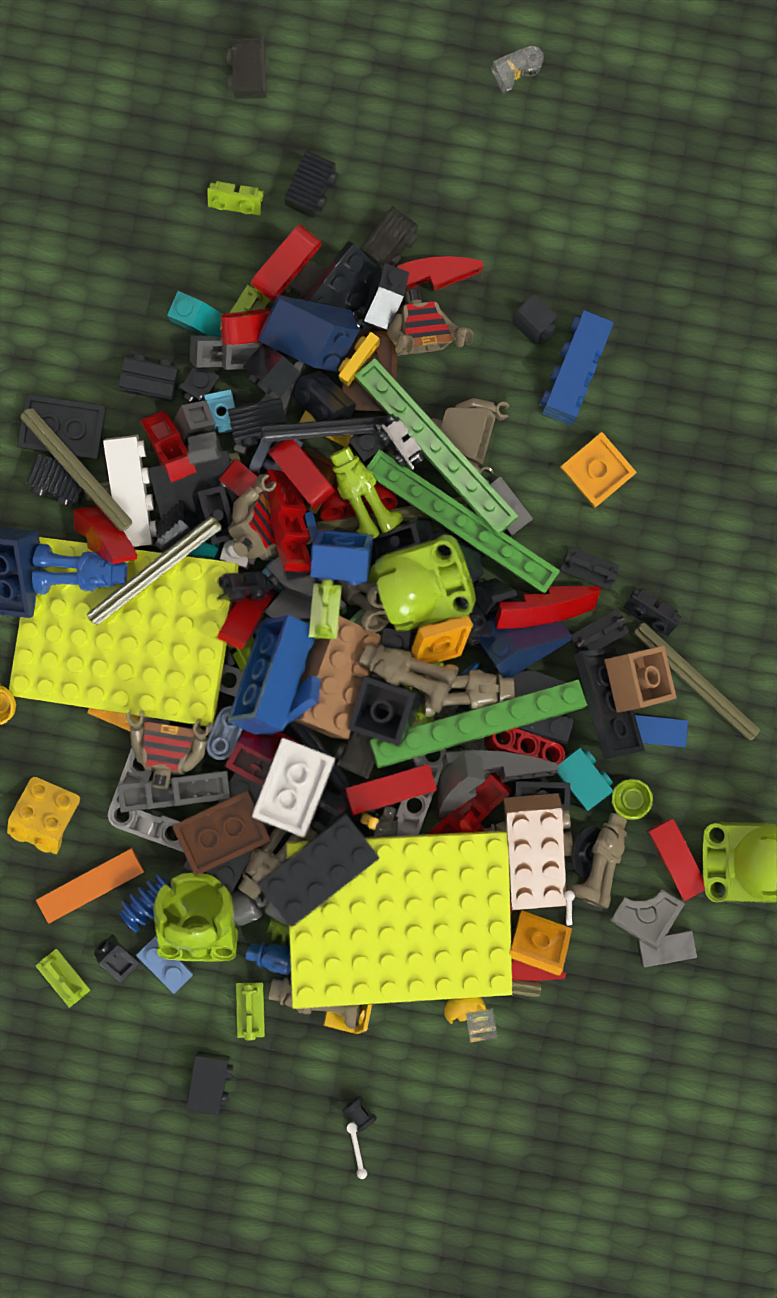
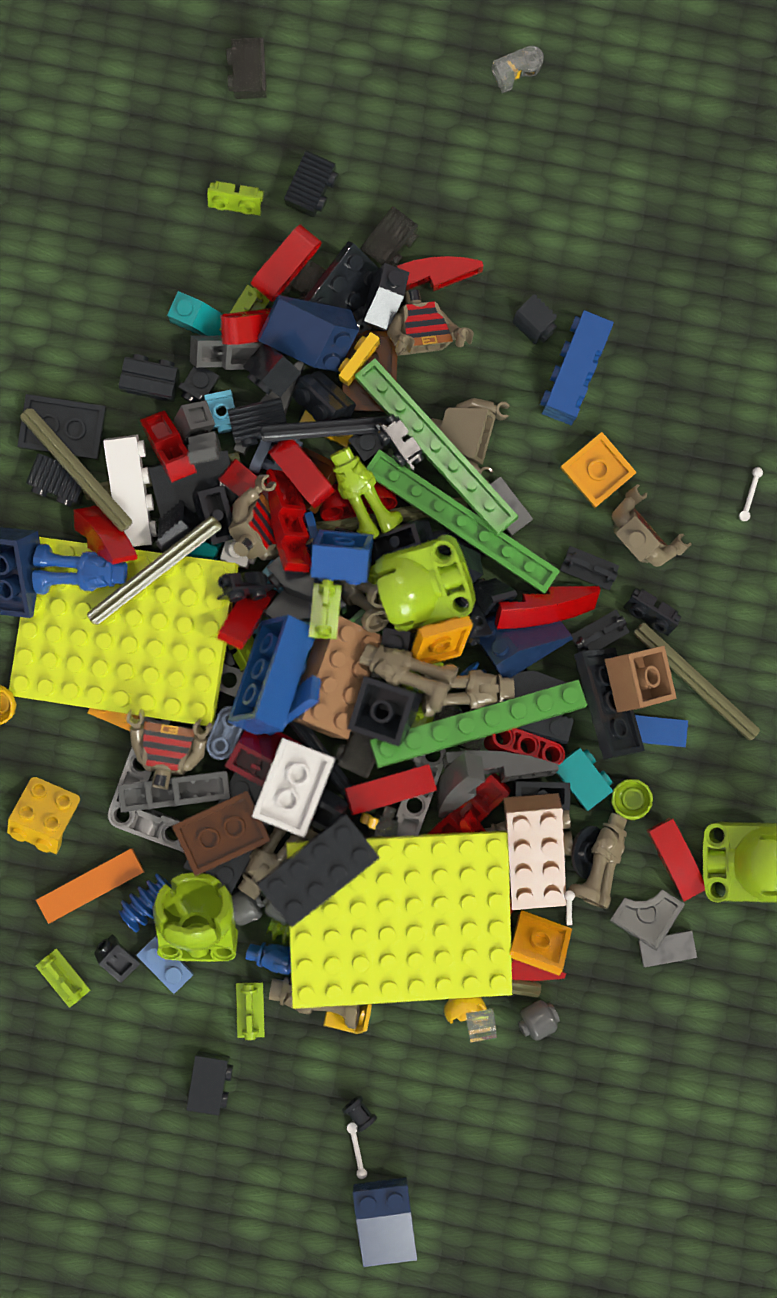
none -> slope [353,1177,417,1267]
none -> dark grey head [517,1000,560,1041]
none -> dark tan torso [612,484,691,567]
none -> white hinge [739,467,763,522]

